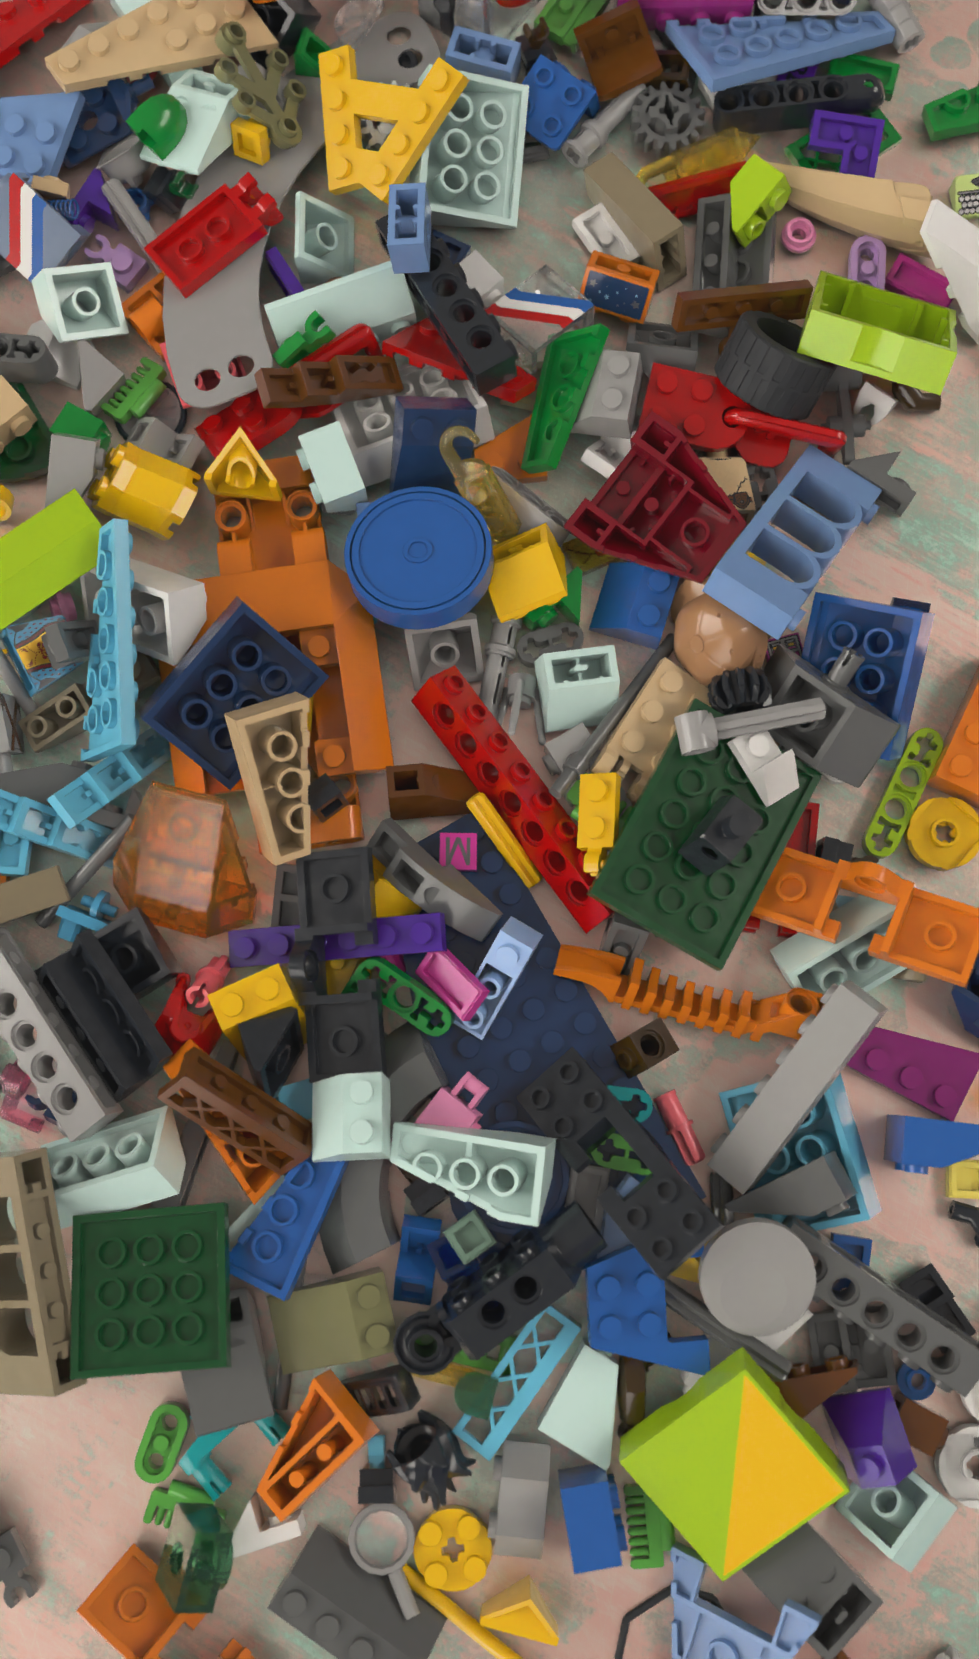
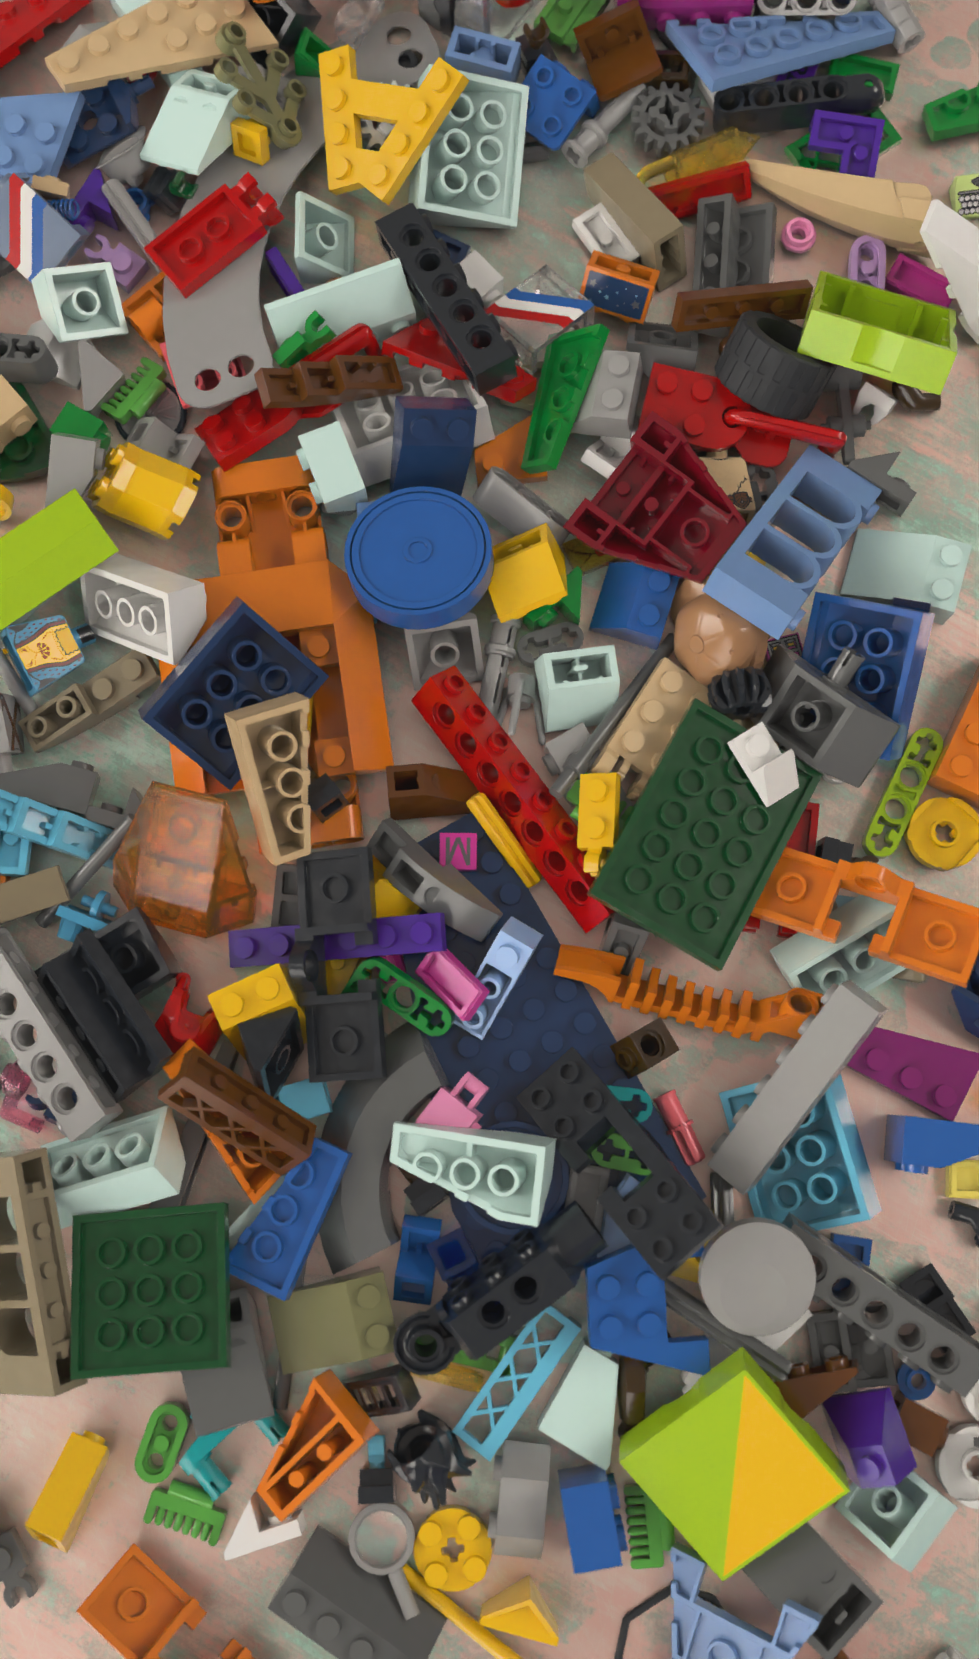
dark grey slope [41,619,99,669] -> none
medium azure slope [47,727,171,830] -> none
bright pink plate [49,591,77,622] -> none
medium azure wing [80,518,140,762] -> none
green brick [125,93,188,161] -> none
clear green brick [155,1502,234,1613] -> none
coral axle [186,955,232,1008] -> none
yellow slope [204,427,283,502] -> none
light aqua slope [312,1072,391,1162] -> none
medium blue brick [387,182,431,274] -> none
clear yellow plate [439,426,522,544] -> none
sand green tile [443,1209,498,1265] -> none
clear green tile [454,1372,499,1420] -> none
light grey axle [674,698,826,756] -> none
black torso [678,795,763,876] -> none
dark grey slope [725,1150,857,1217] -> none
lime slope [730,154,792,248] -> none
none -> yellow slope [24,1430,110,1553]
none -> light aqua slope [839,528,972,625]

